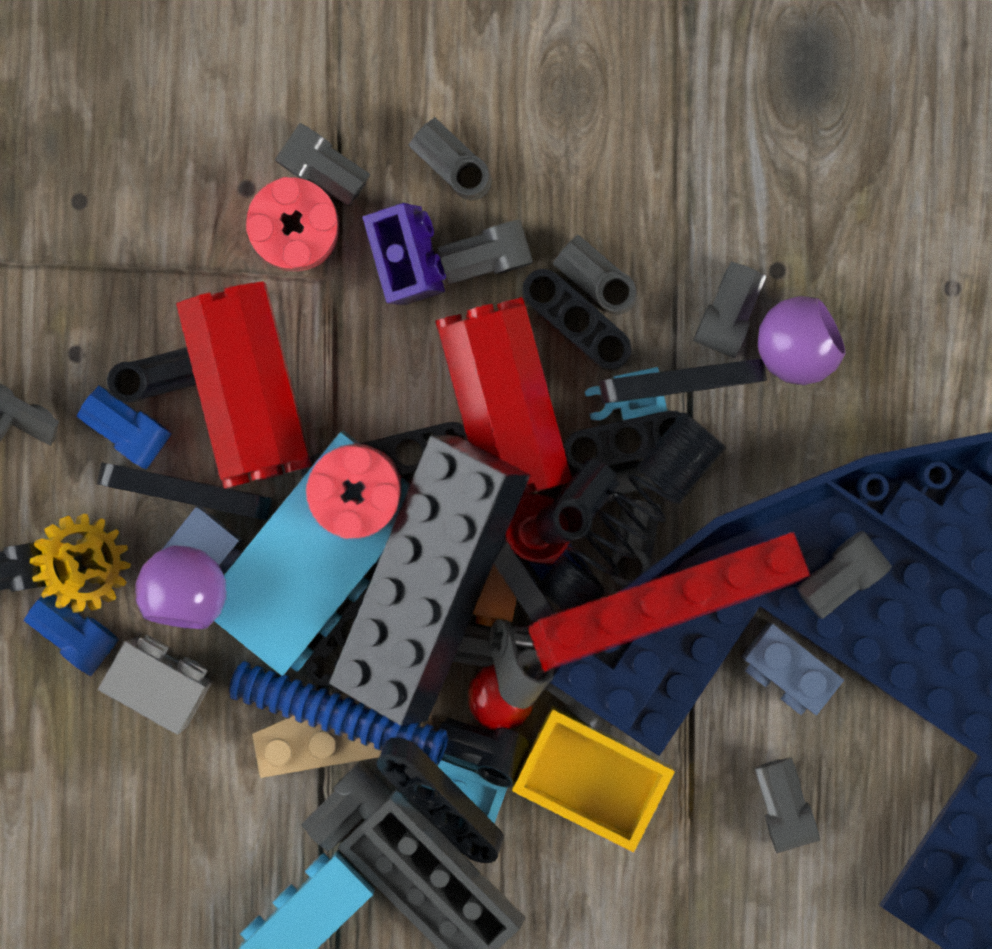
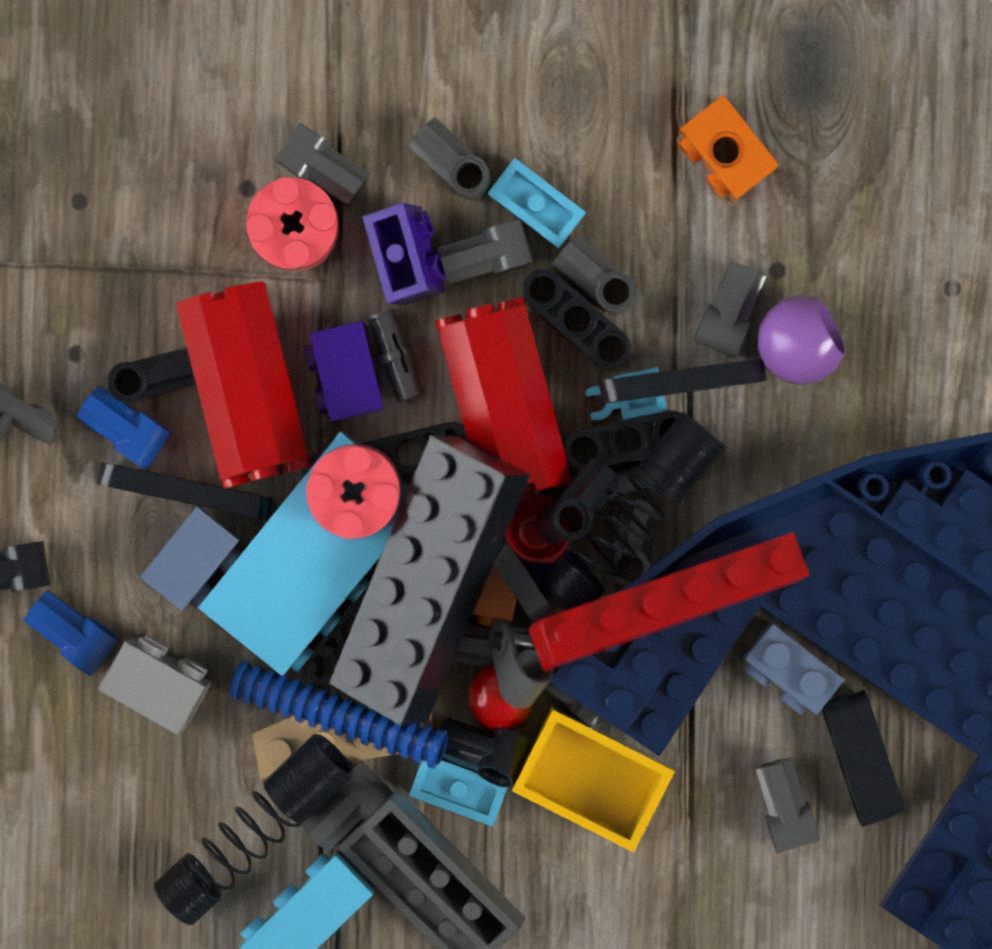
yellow gear [30,514,131,613] -> none
medium lavender helmet [135,546,226,629] -> none
black beam [377,737,504,863] -> none
dark grey piece [796,530,892,619] -> none
none -> black piece [154,733,353,925]
none -> dark purple brick [304,321,385,422]
none -> dark grey pin [367,308,424,402]
none -> medium azure plate [487,158,586,249]
none -> orange brick [678,95,779,203]
none -> black beam [822,690,905,827]

